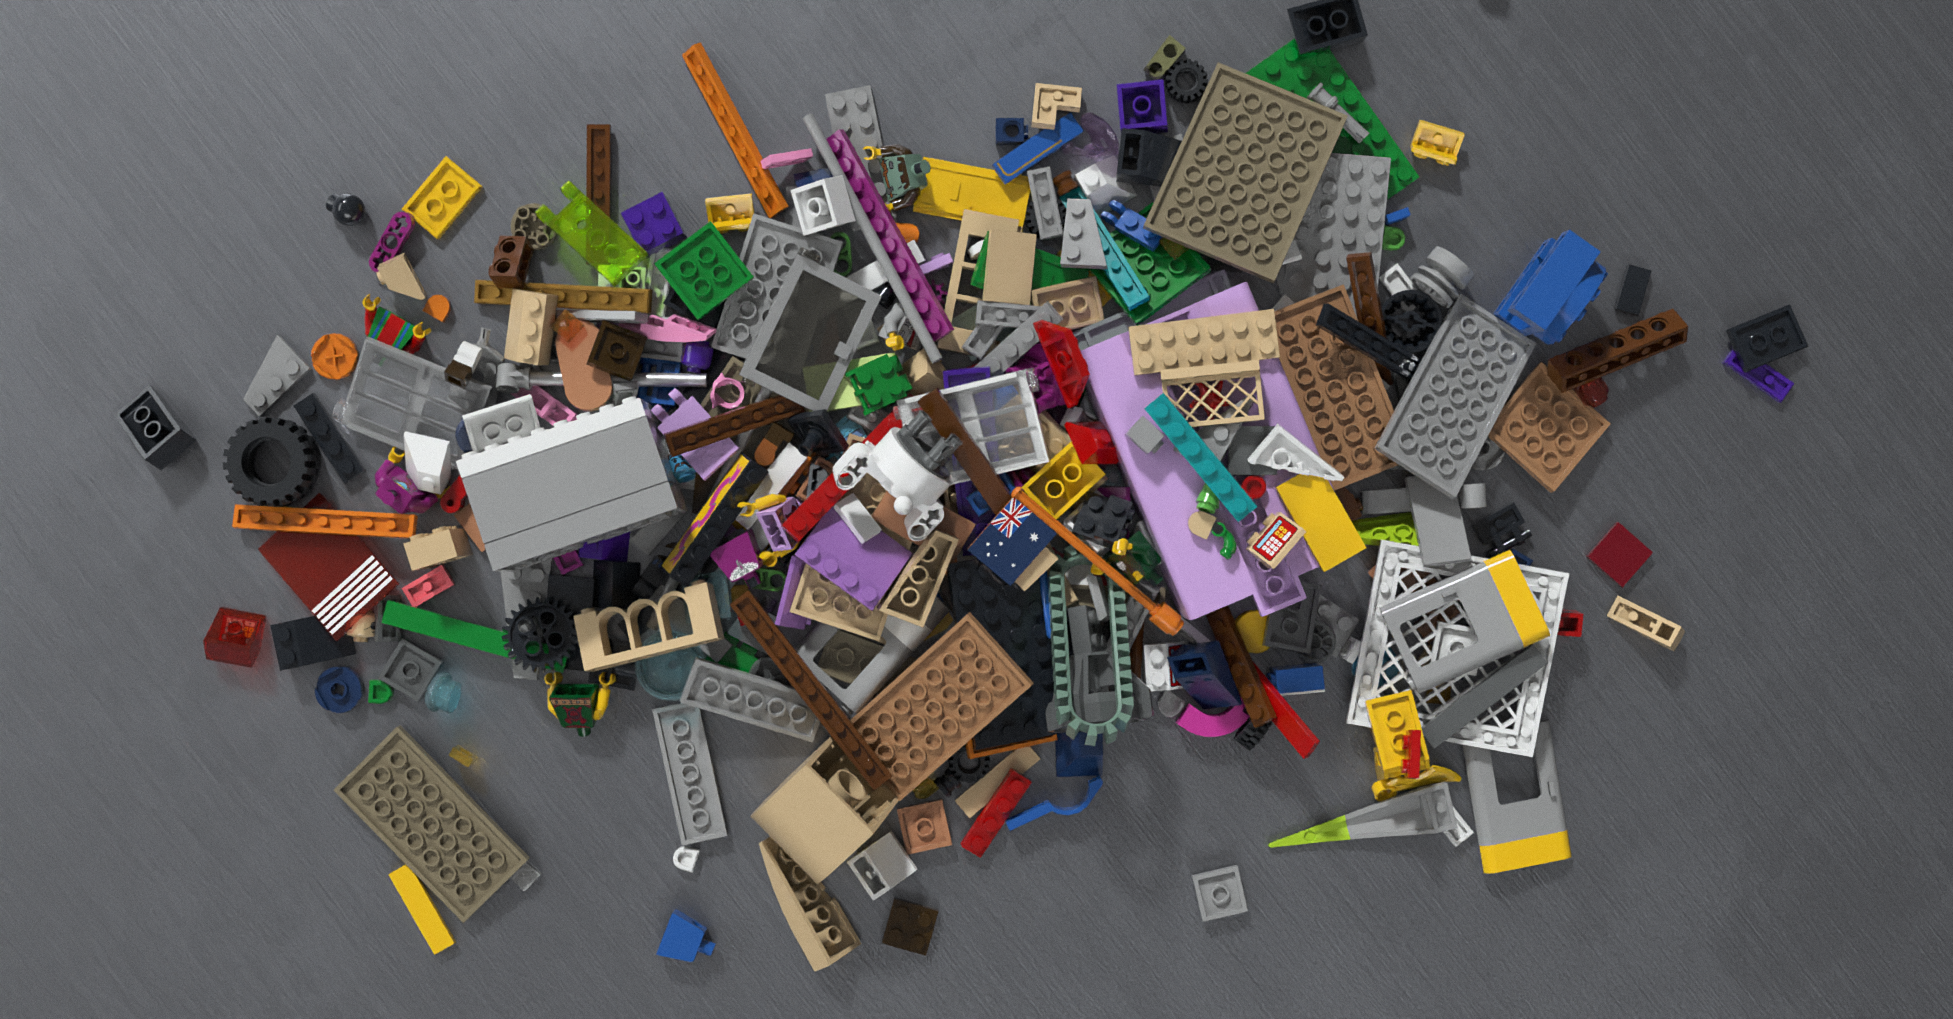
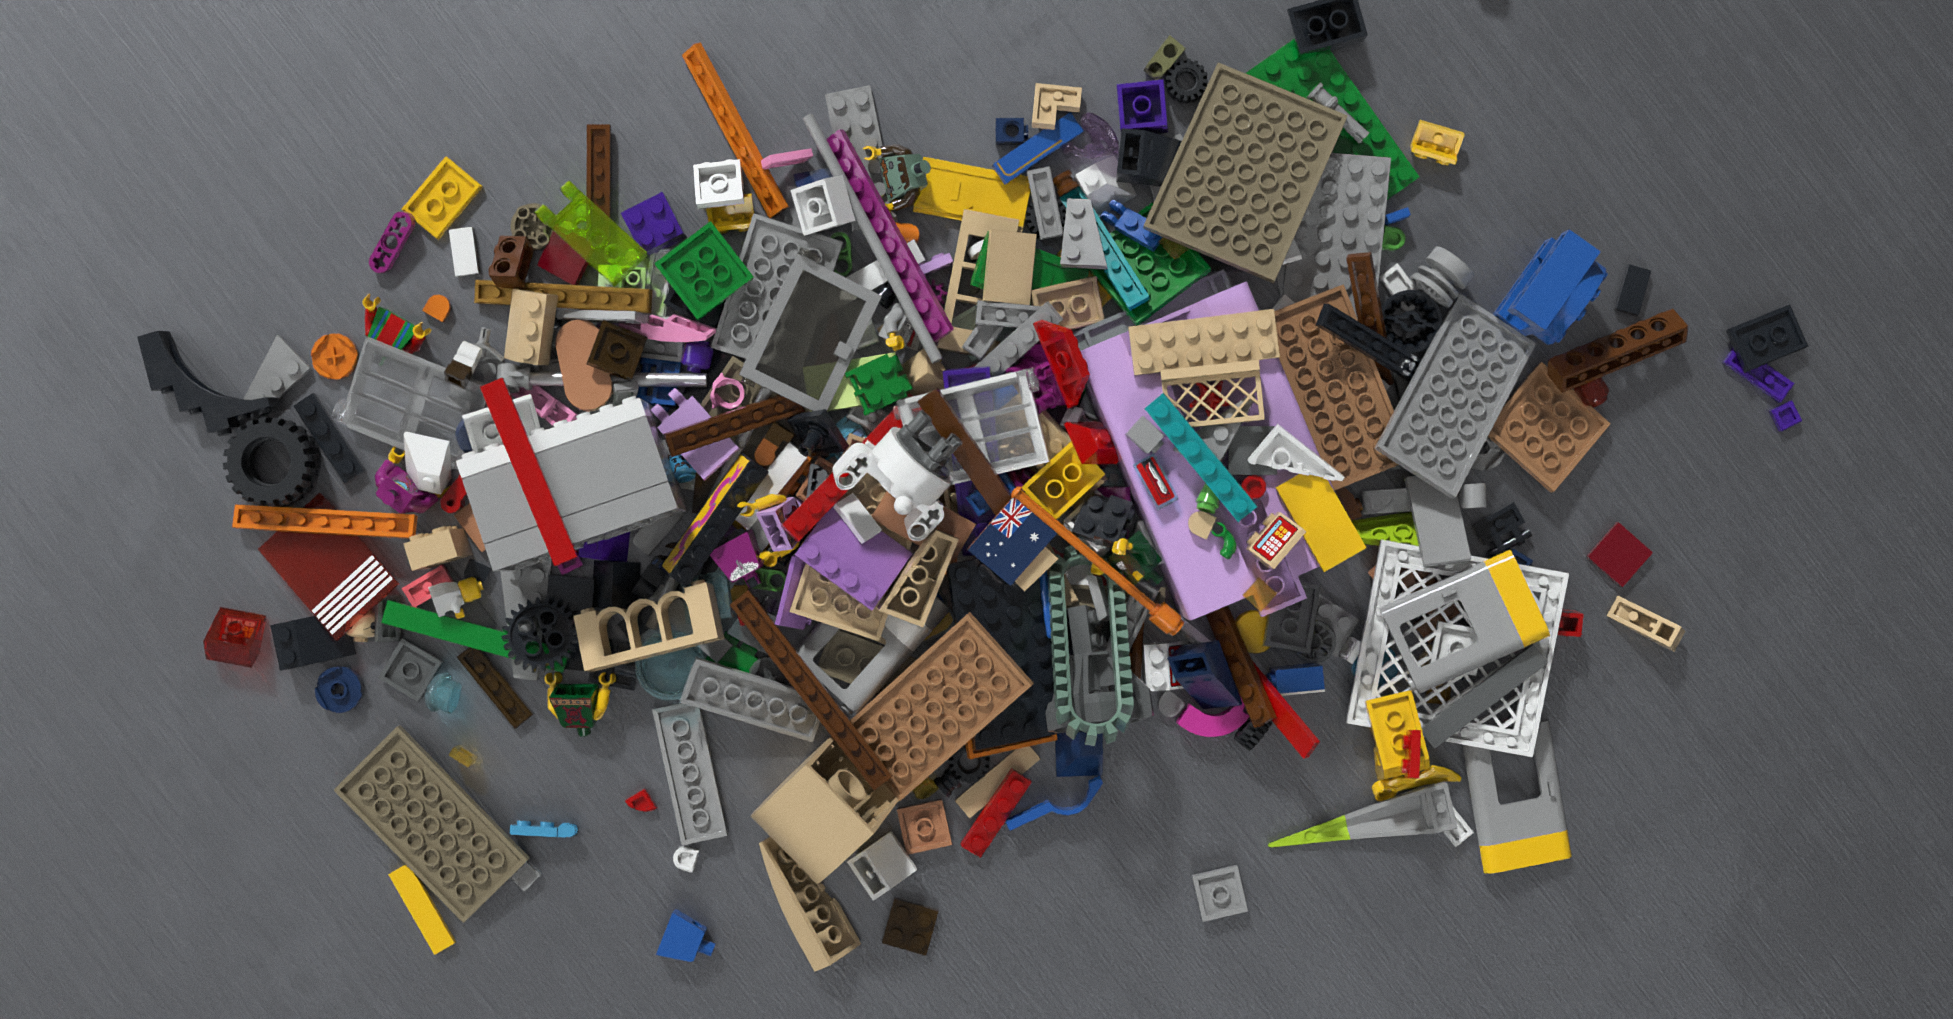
black slope [114,384,197,470] -> none
black piece [326,193,365,226] -> none
green tile [368,679,394,704] -> none
tan slope [376,253,427,300] -> none
clear orange tile [550,309,584,343] -> none
none -> black arch [137,331,280,437]
none -> white piece [428,577,484,619]
none -> white tile [449,227,480,277]
none -> dark brown tile [457,647,534,729]
none -> black tile [464,558,492,584]
none -> red tile [480,378,578,566]
none -> dark azure hinge [510,820,579,838]
none -> dark red tile [537,224,597,285]
none -> red tile [625,788,658,812]
none -> white plate [693,159,744,209]
none -> slope [1133,453,1179,511]
none -> clear yellow tile [1242,577,1277,611]
none -> dark purple tile [1769,400,1802,432]

